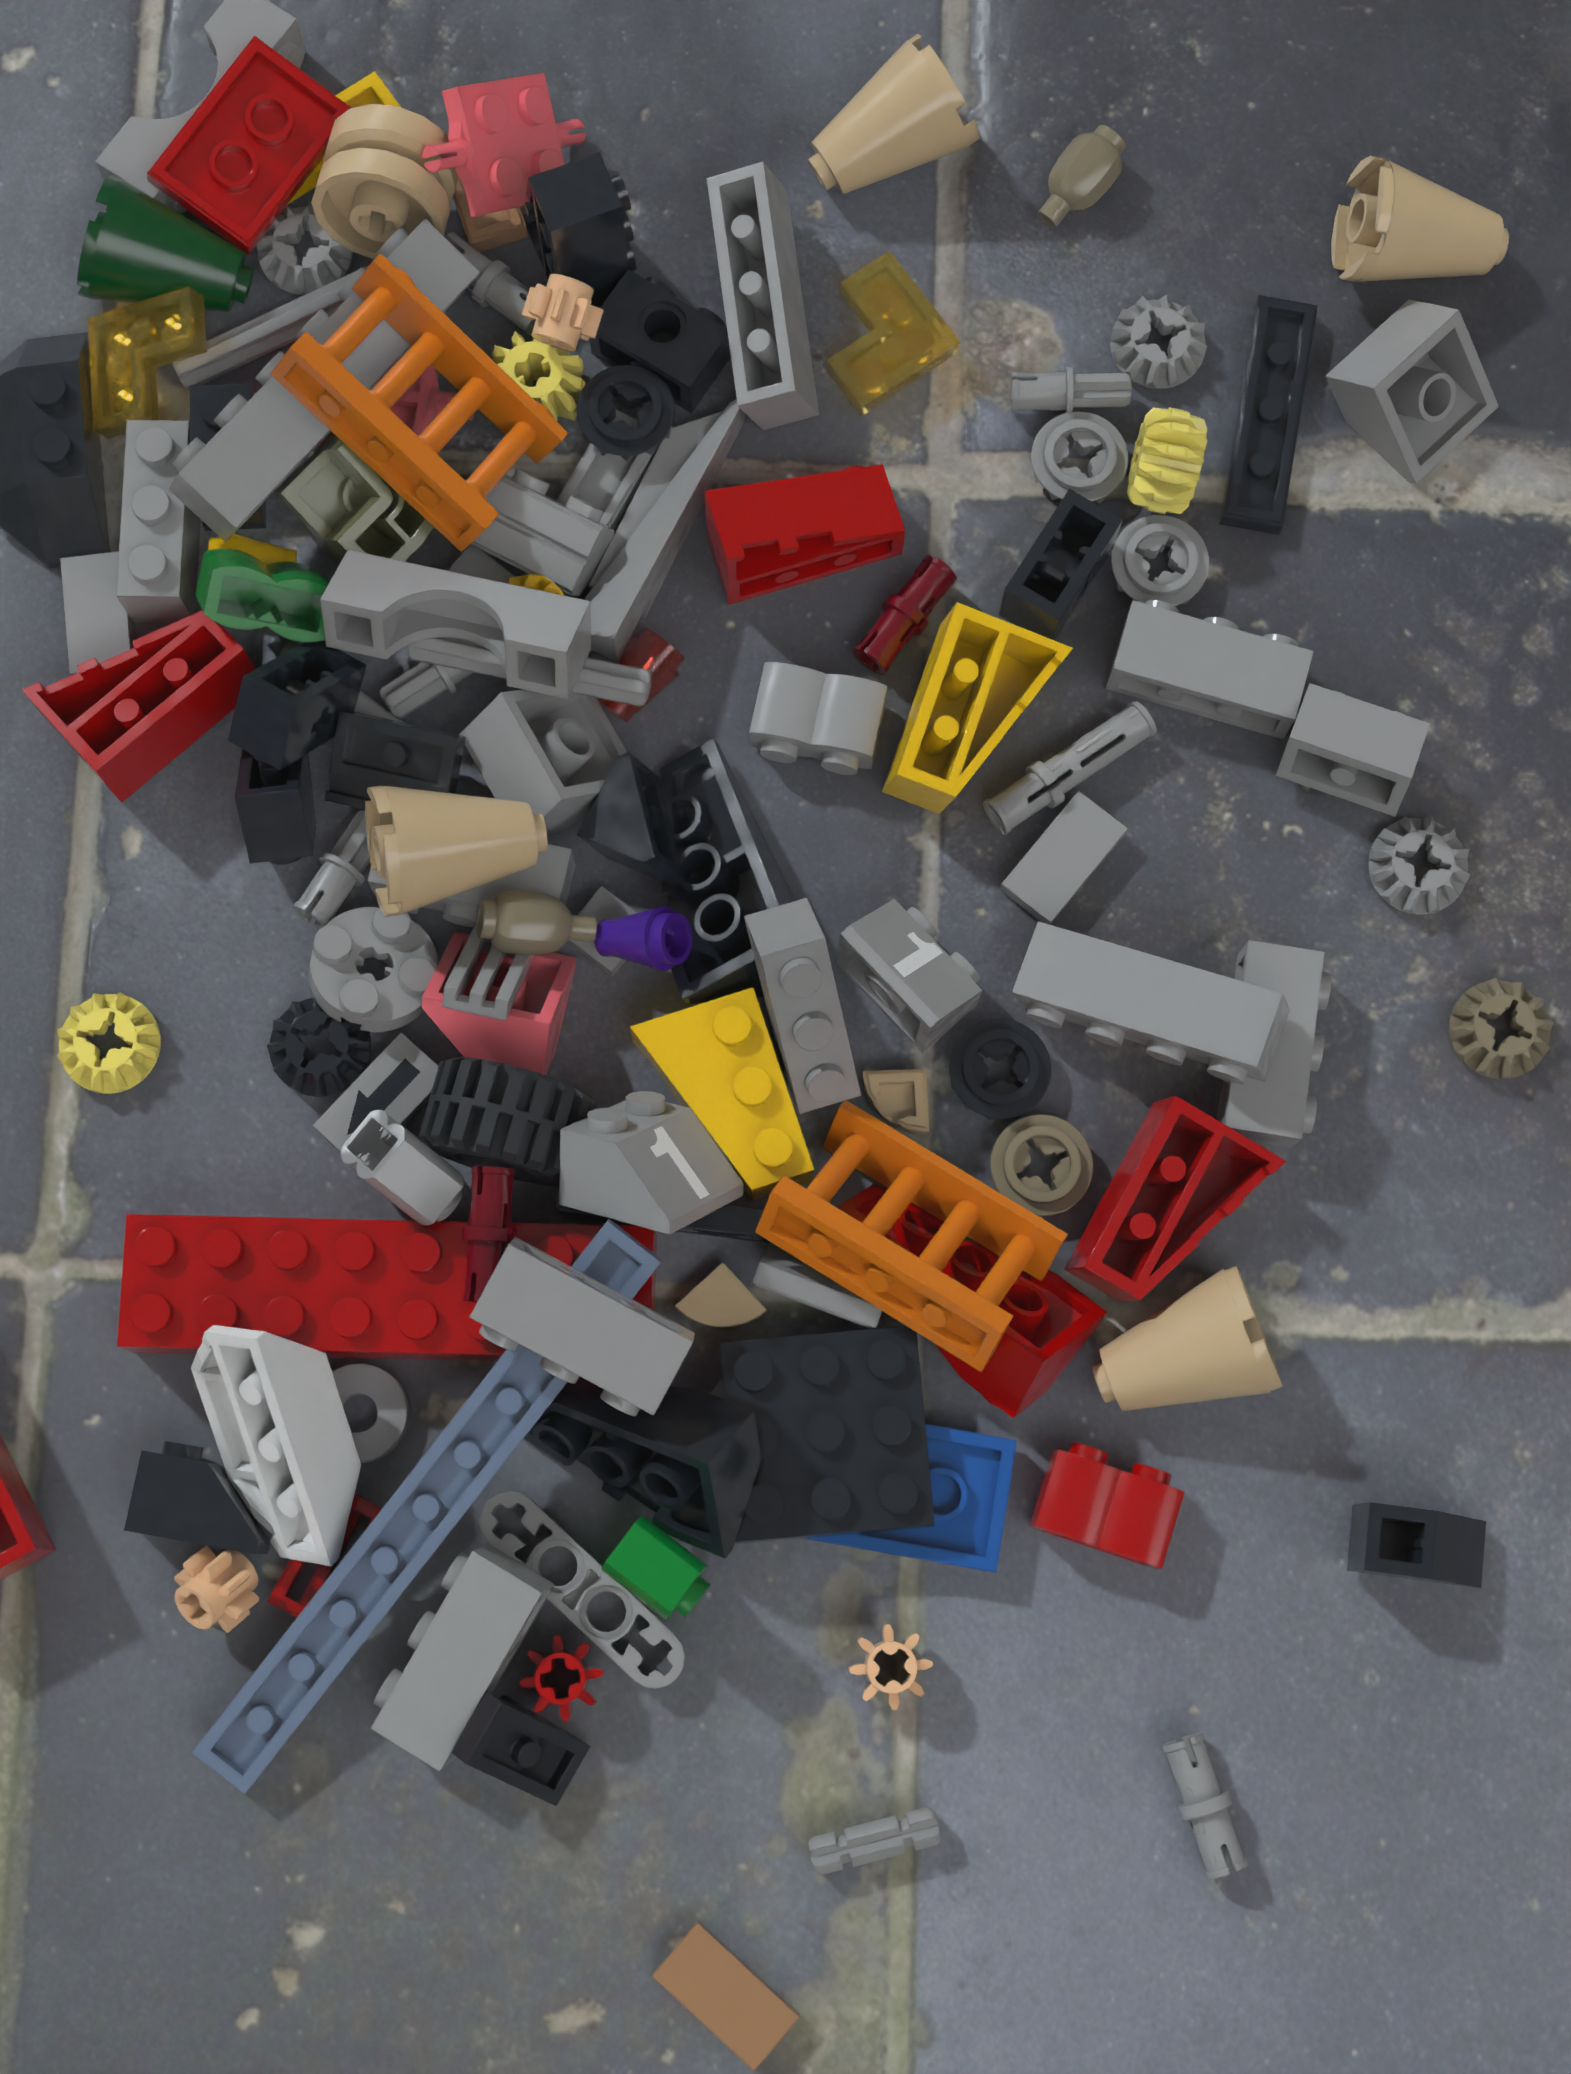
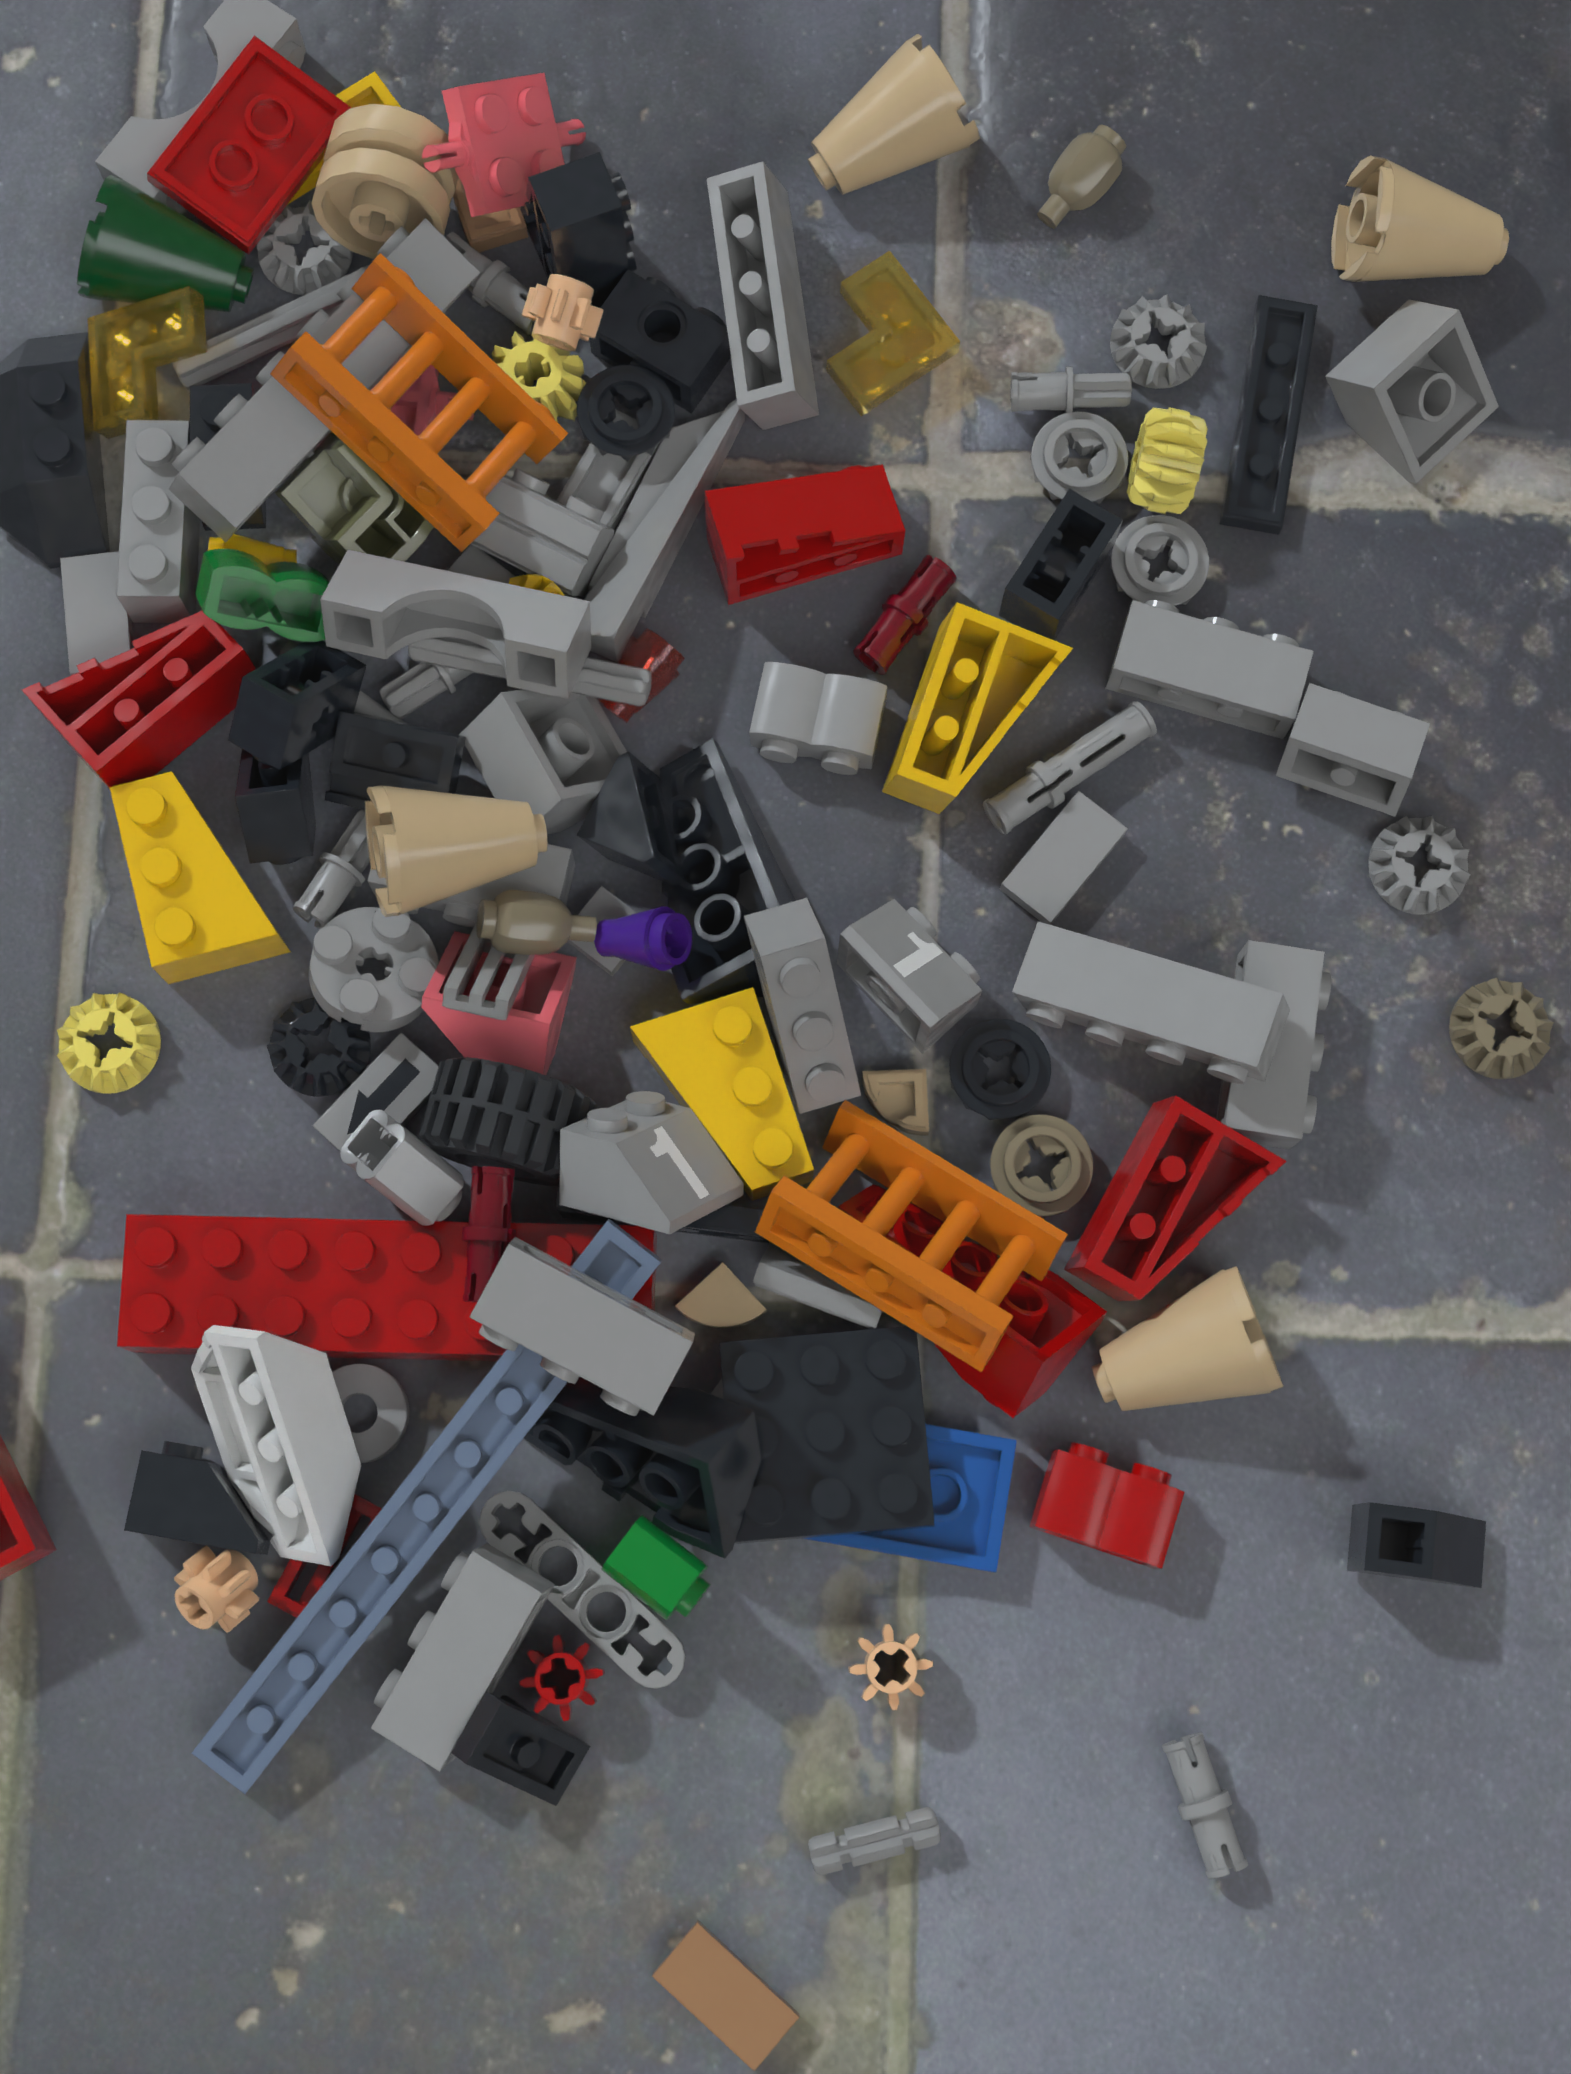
none -> yellow wedge [110,771,291,984]

